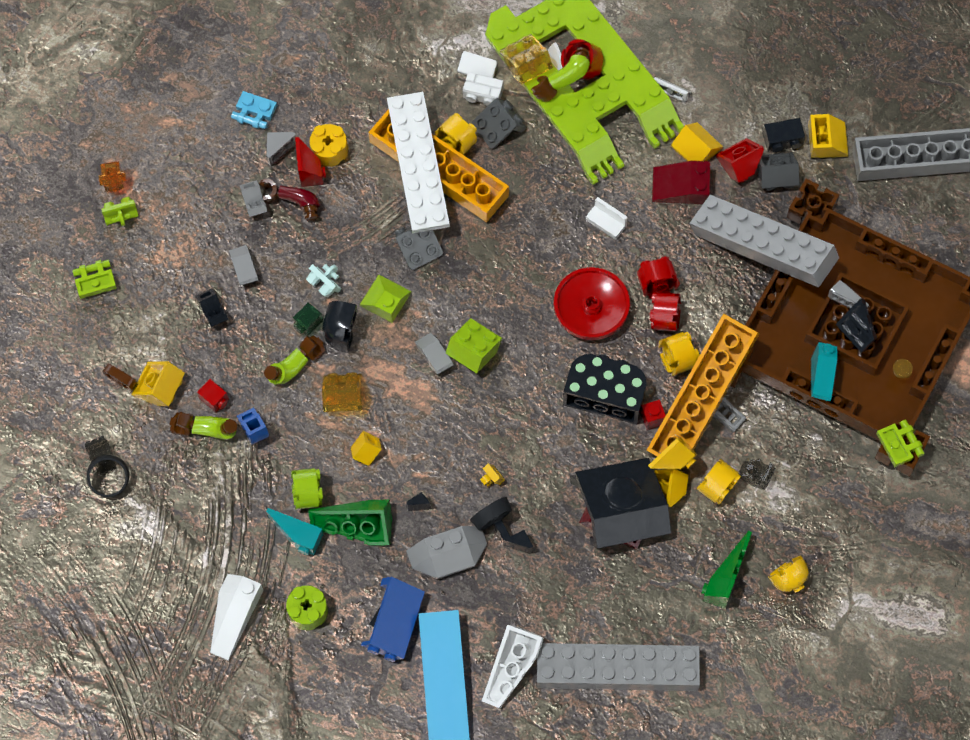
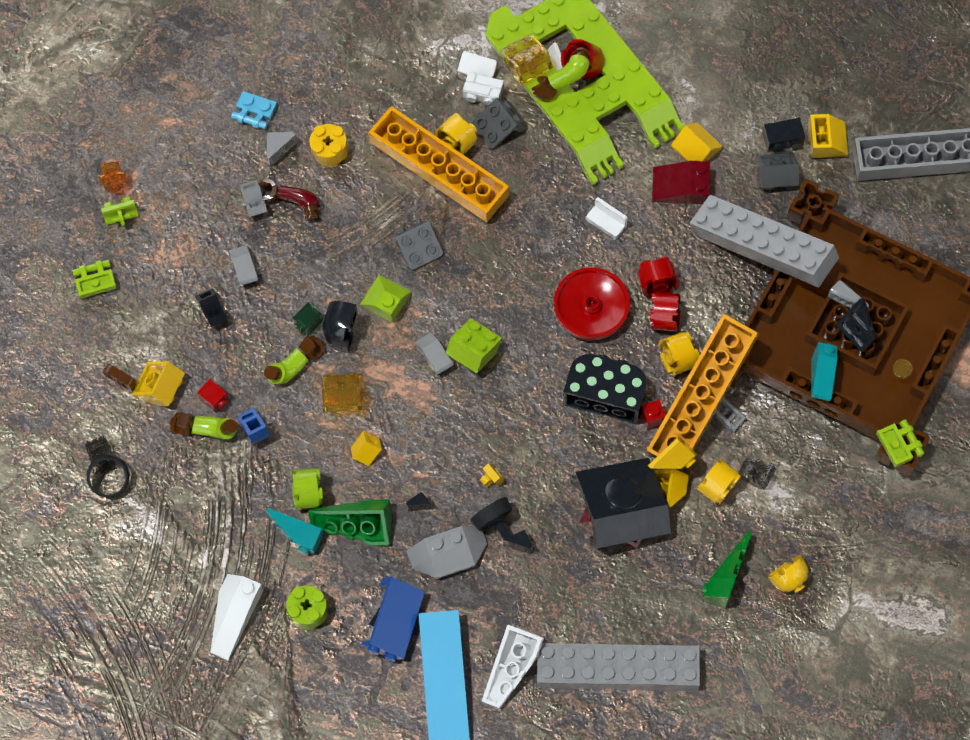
red slope [295,137,326,187] -> none
light aqua hips [306,264,342,298] -> none
white plate [387,92,450,233] -> none
white slope [654,77,691,103] -> none
red slope [716,138,764,183] -> none

